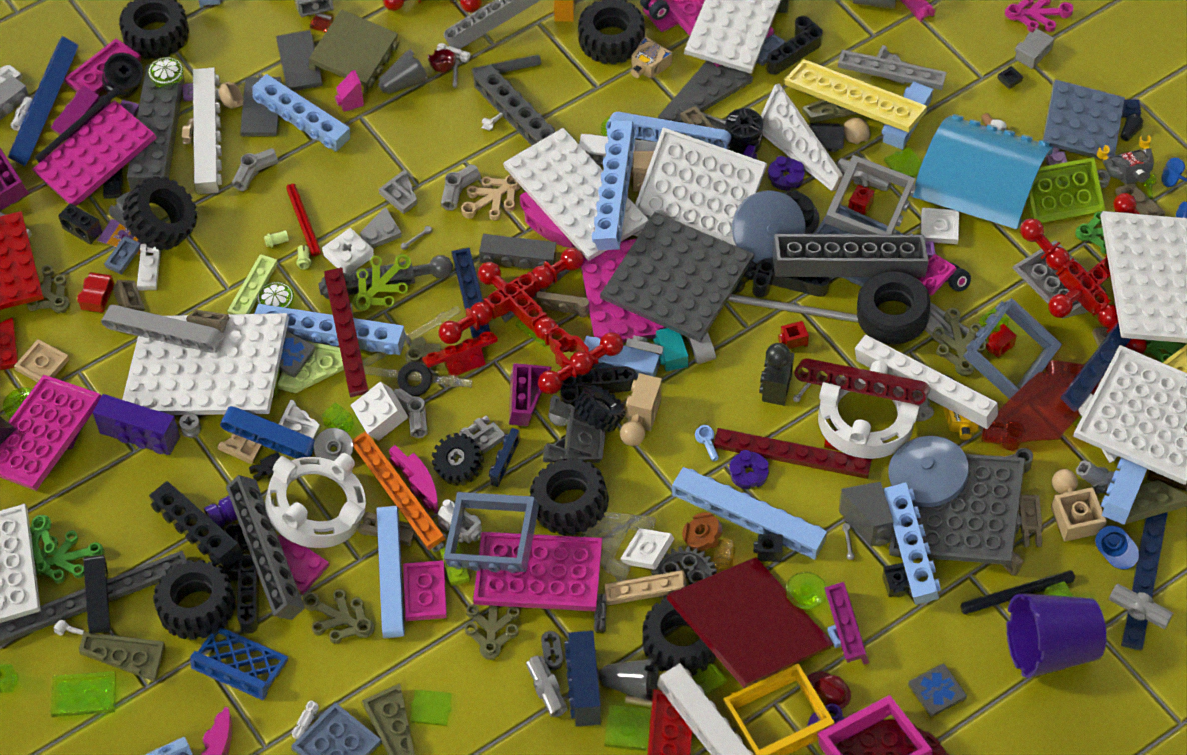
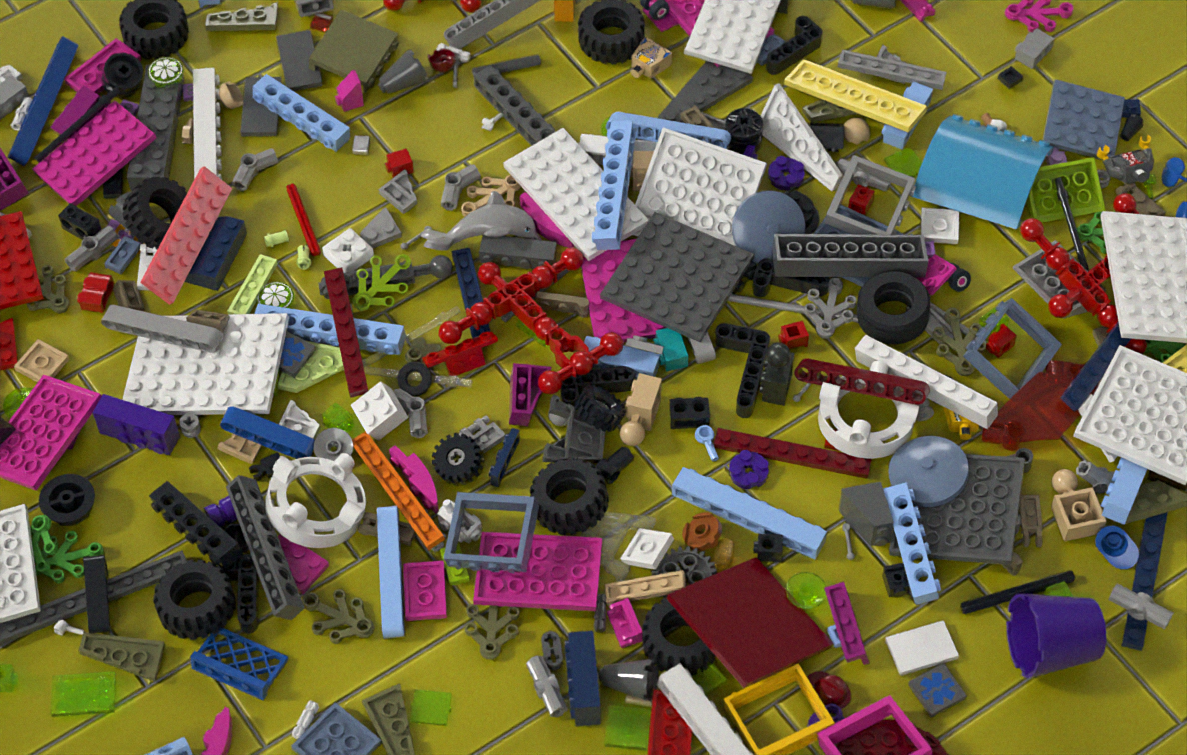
none -> black piece [39,474,95,526]
none -> light grey piece [65,226,118,271]
none -> coral plate [140,166,232,305]
none -> dark blue slope [184,216,247,291]
none -> olive wing [205,2,278,31]
none -> flat silver piece [353,136,370,155]
none -> red brick [384,148,414,178]
none -> light grey animal [420,191,542,250]
none -> black piece [595,447,634,484]
none -> dark pink hinge [607,598,643,648]
none -> black brick [669,397,710,429]
none -> black beam [715,323,770,418]
none -> light grey plant [804,278,857,339]
none -> white tile [885,621,959,676]
none -> black bar [1054,178,1089,271]

